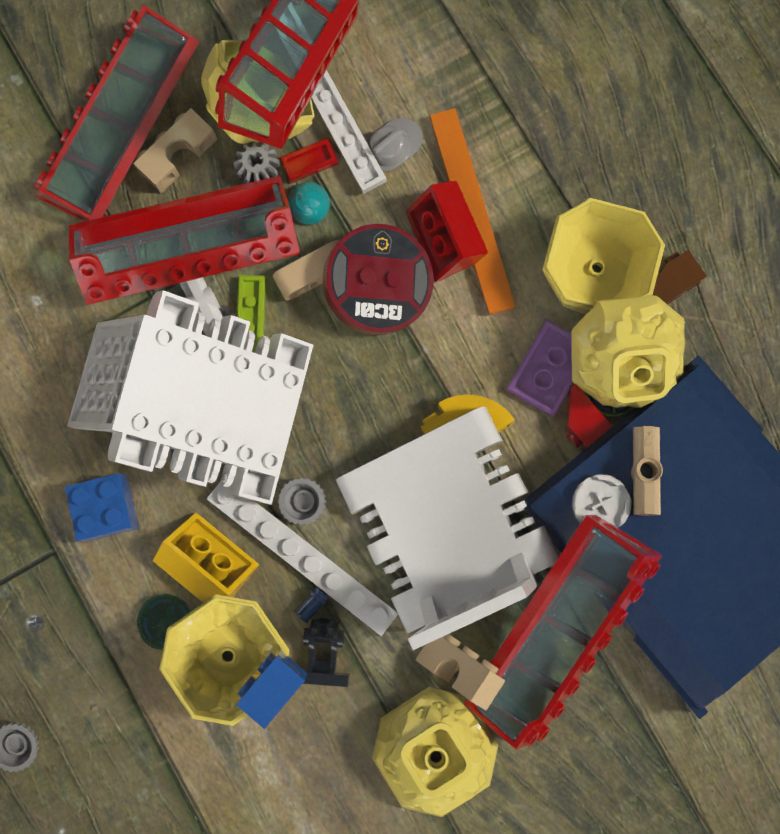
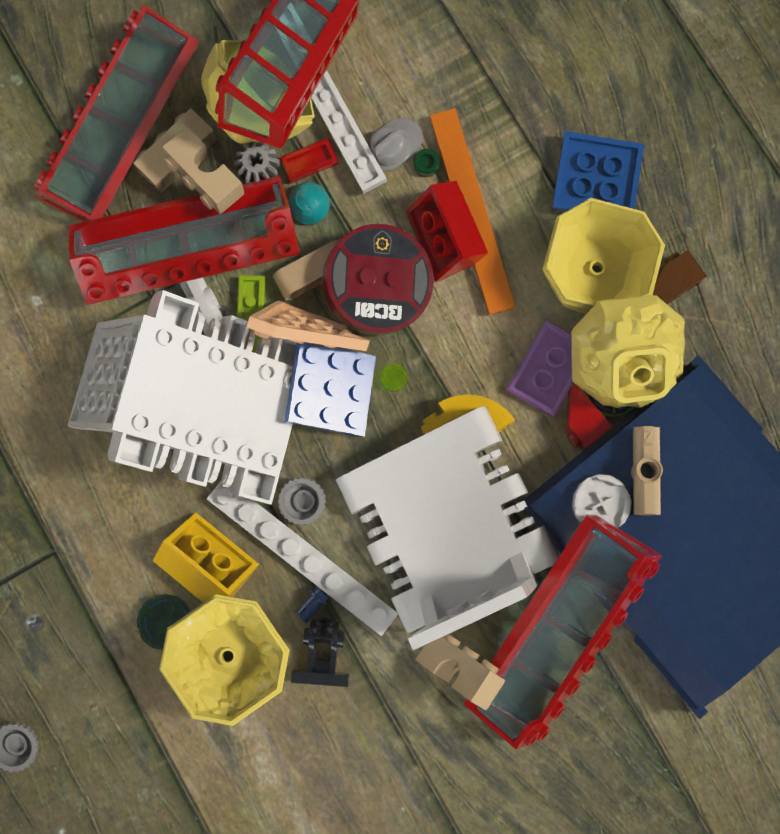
blue brick [65,473,139,543] -> none
blue brick [236,650,307,729] -> none
light yellow rock [372,687,498,817] -> none
none -> tan arch [162,126,244,214]
none -> light nougat wing [247,300,370,351]
none -> plate [284,342,376,437]
none -> clear neon green tile [381,364,408,392]
none -> dark green tile [413,149,440,177]
none -> blue plate [552,131,644,212]

